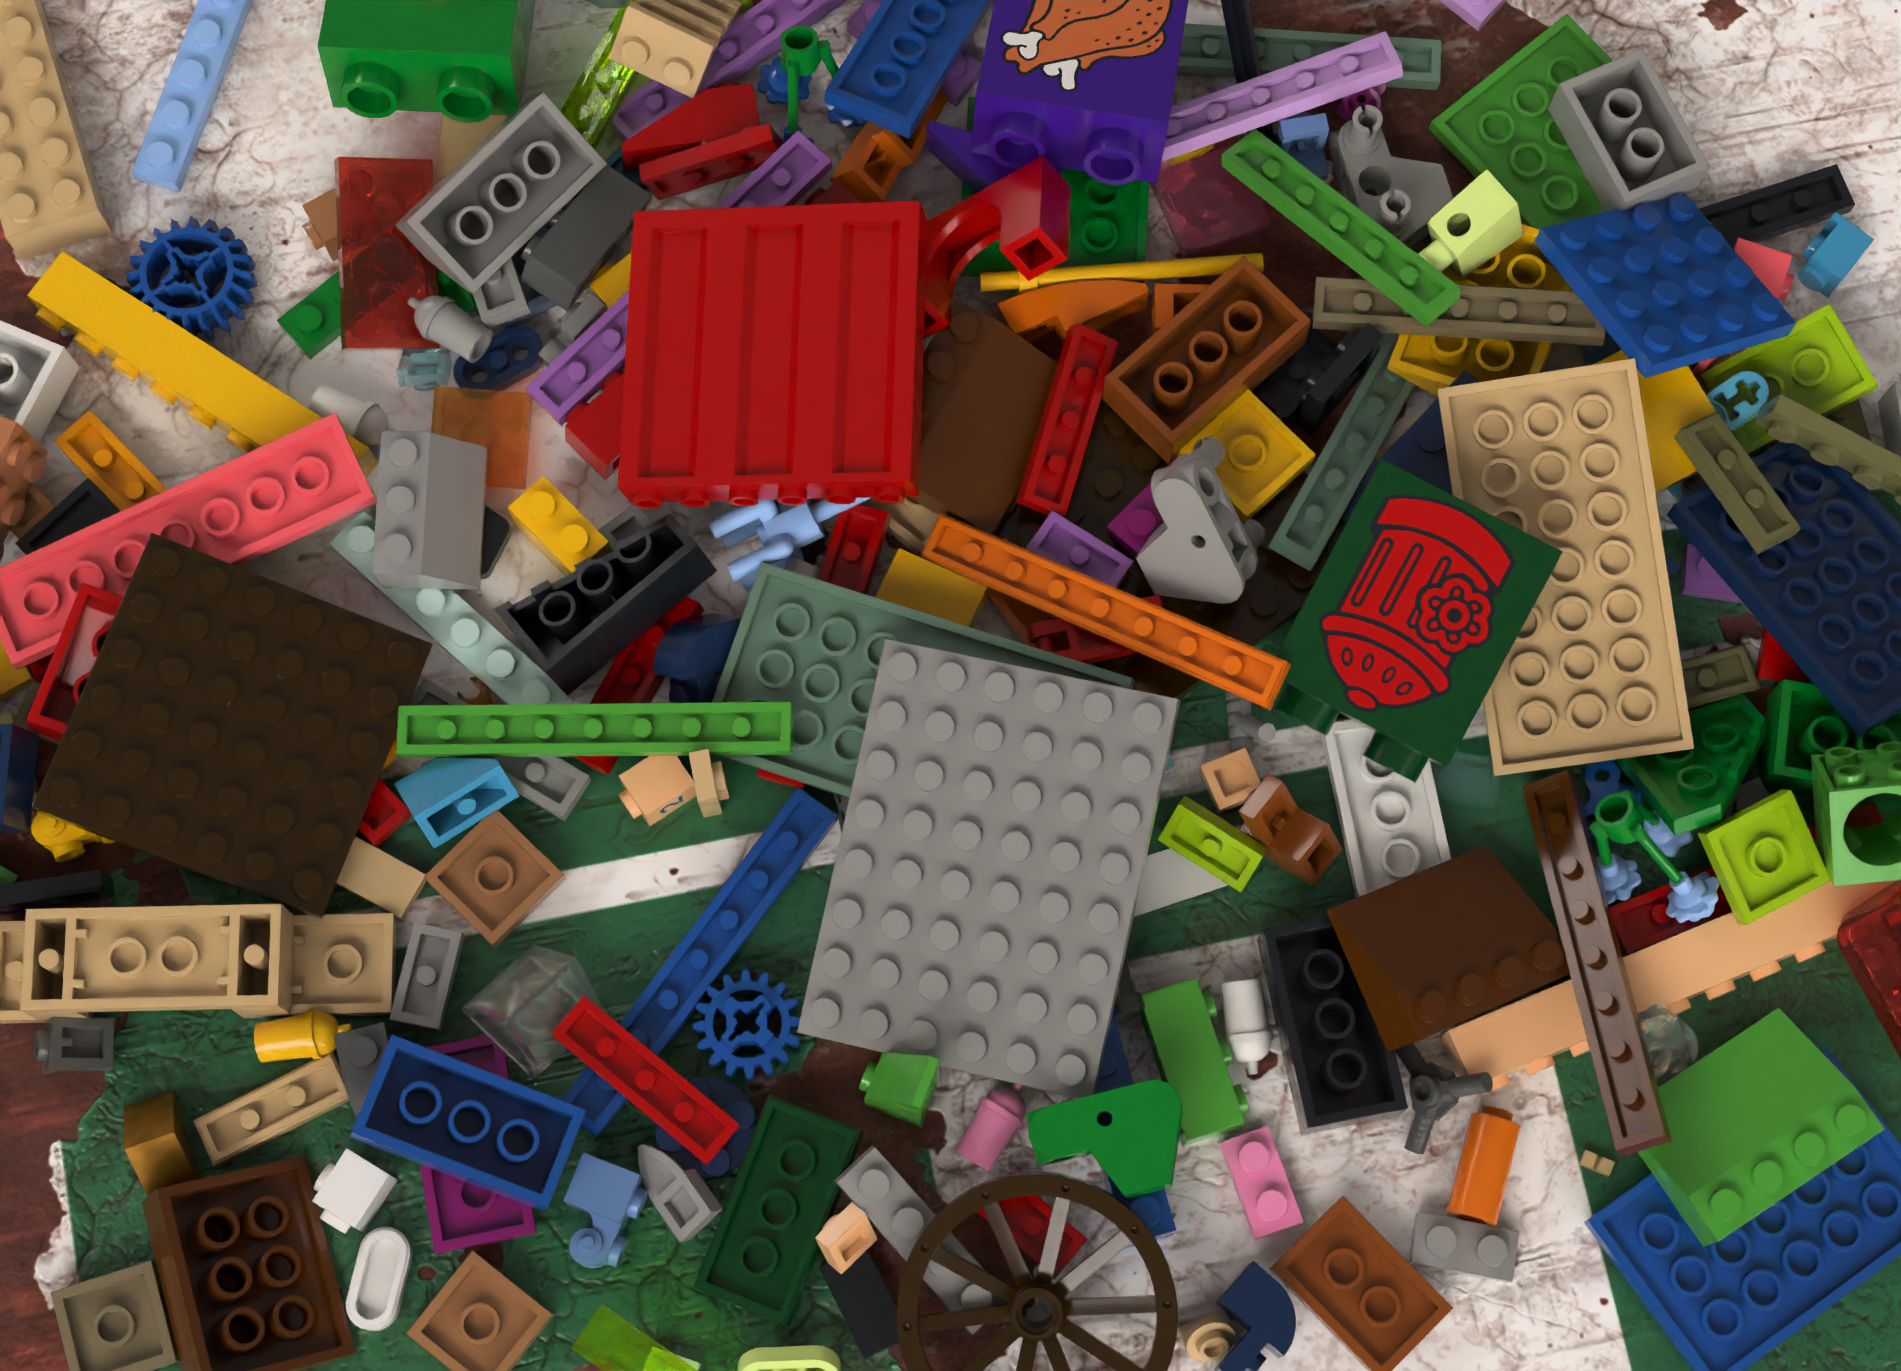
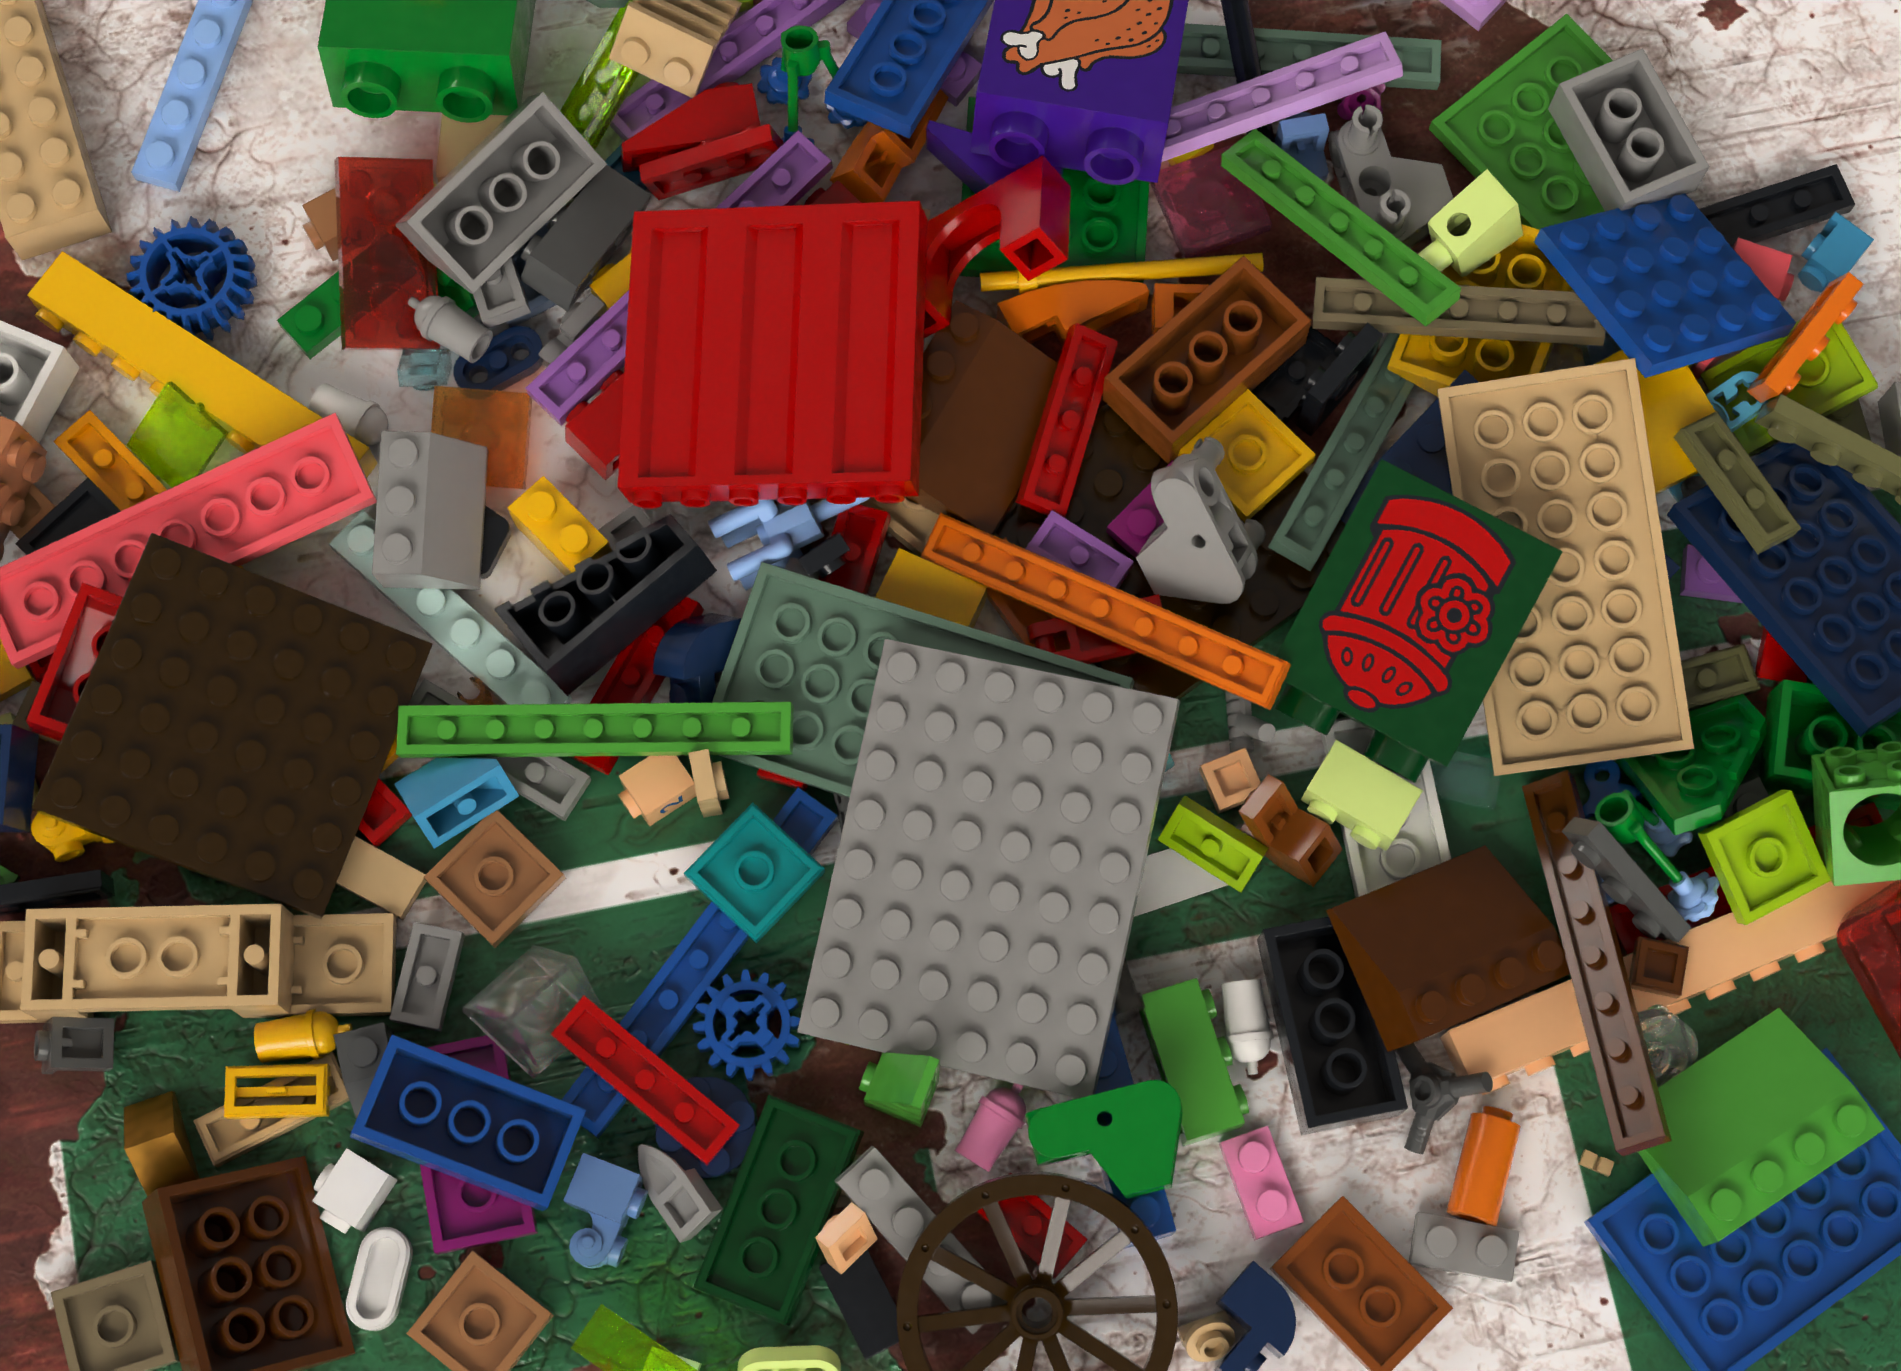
none -> clear neon green piece [126,381,229,488]
none -> yellow tile [224,1064,331,1119]
none -> teal tile [683,802,825,944]
none -> black plate [797,532,850,578]
none -> yellowish green brick [1301,740,1423,851]
none -> dark grey plate [1562,817,1691,942]
none -> reddish brown tile [1629,936,1689,998]
none -> orange plate [1746,272,1863,403]

